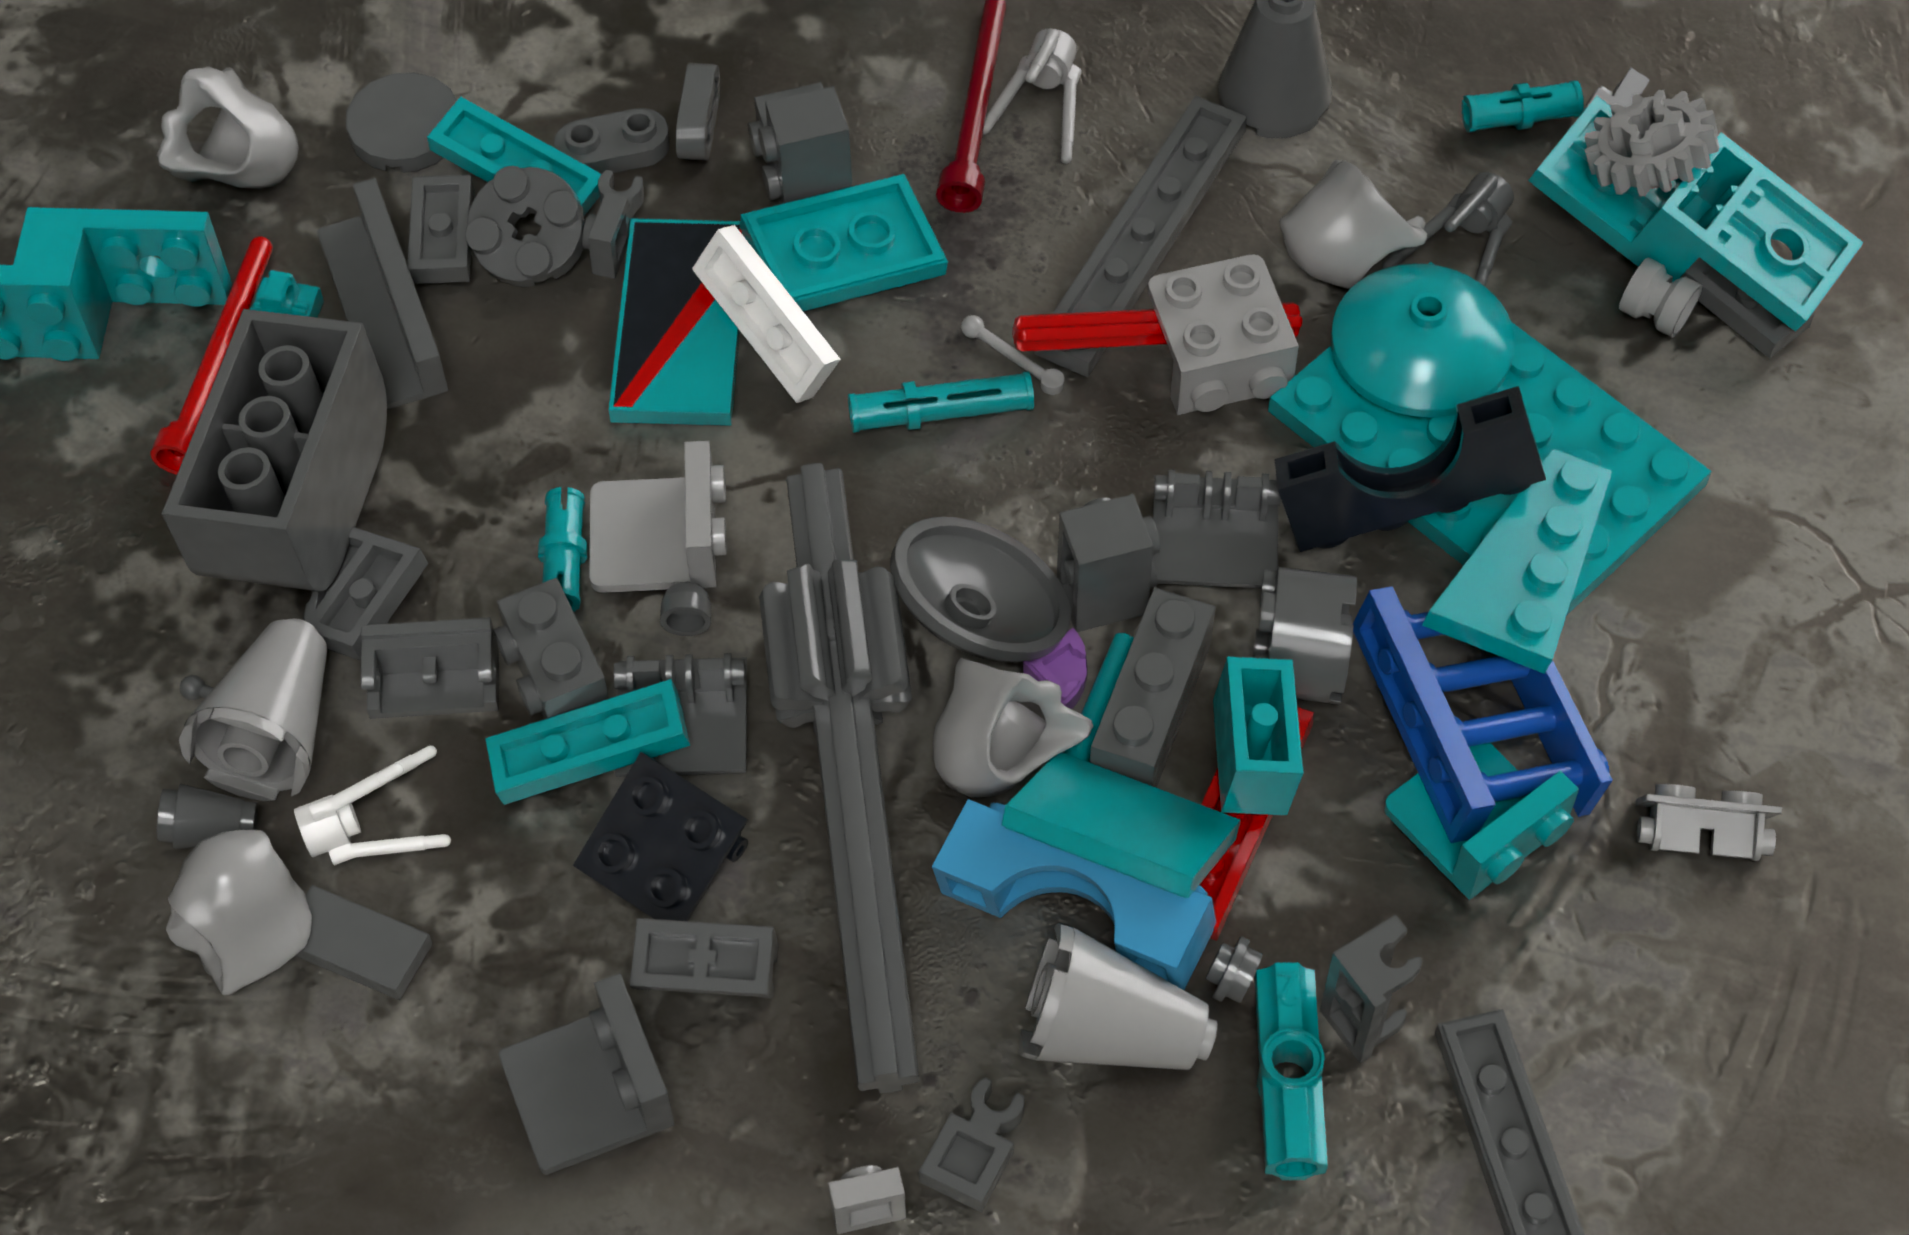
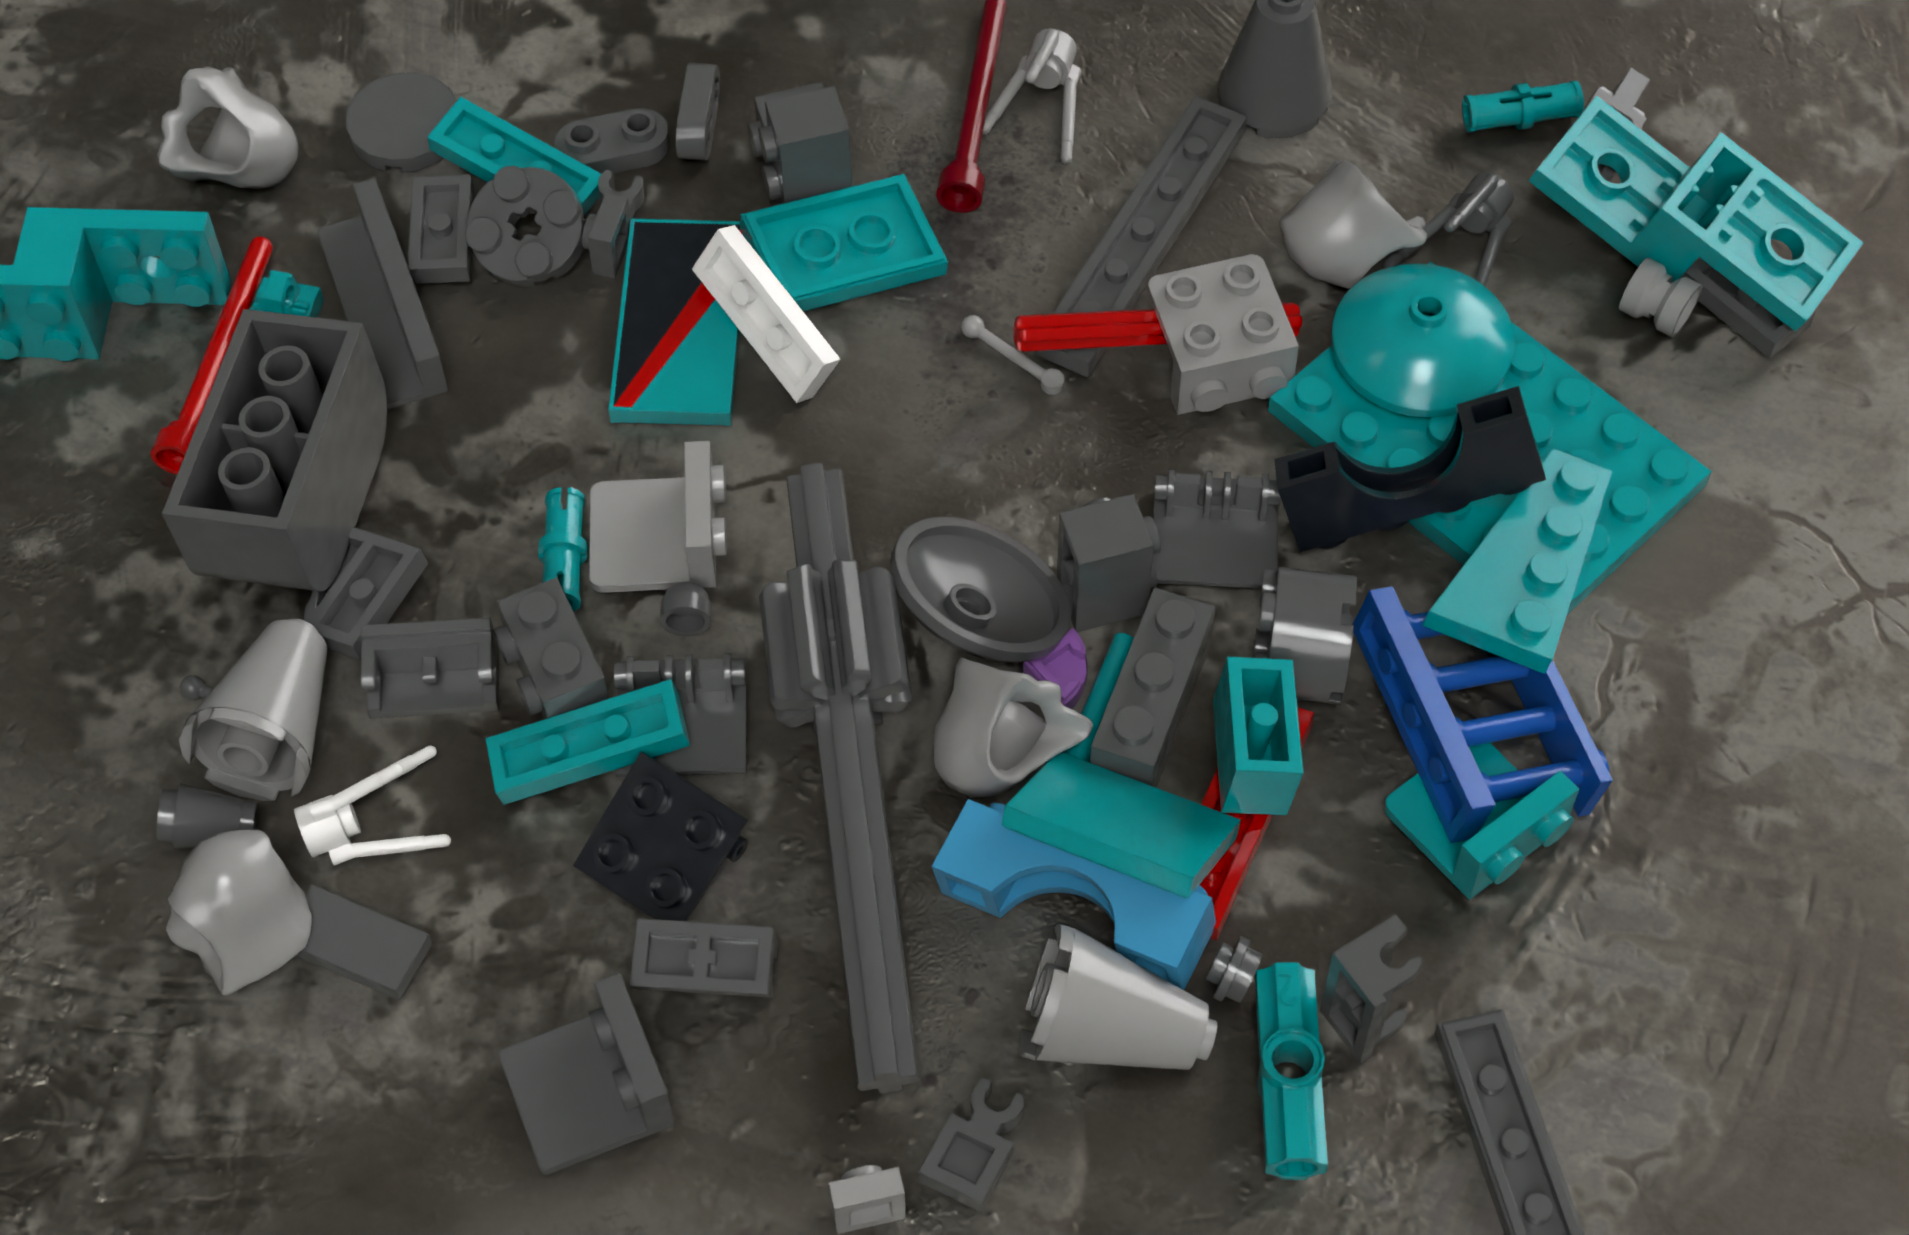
teal pin [848,371,1034,433] -> none
light grey gear [1585,90,1719,196] -> none
light grey hinge [1635,784,1782,861] -> none

